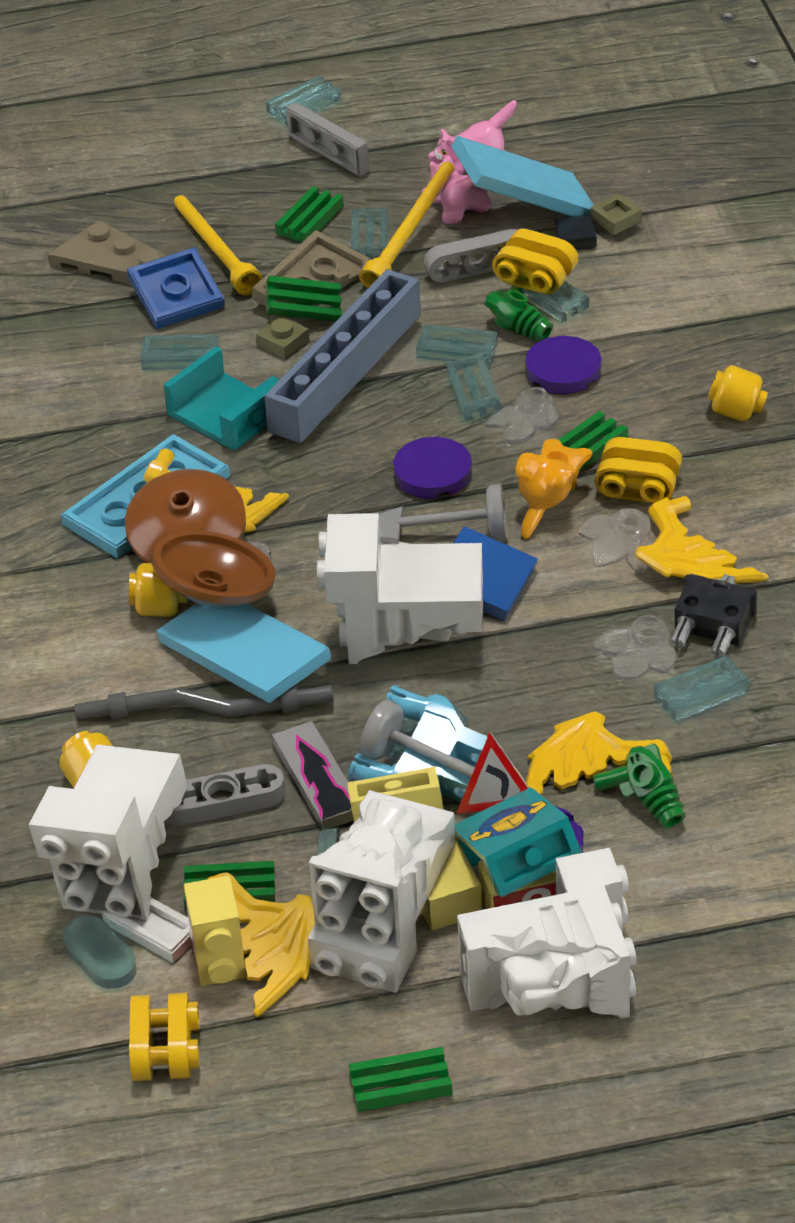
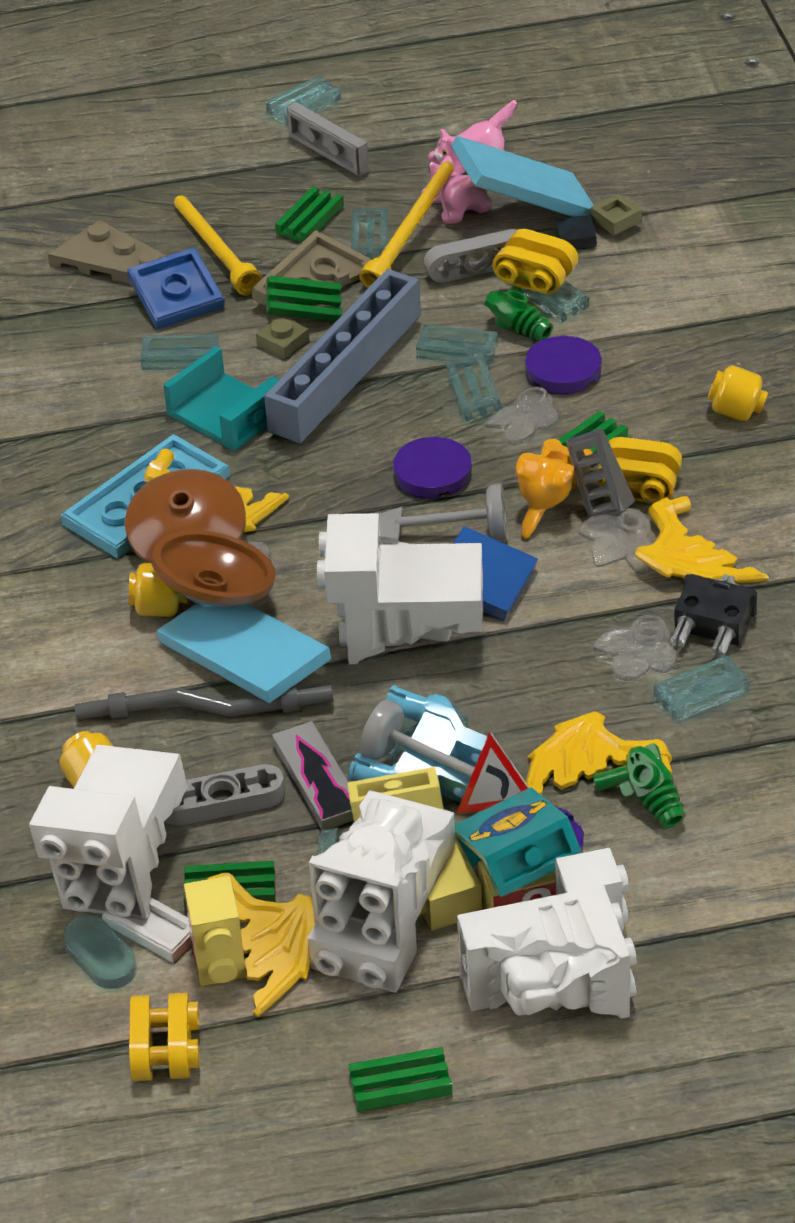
none -> dark grey slope [566,428,635,522]

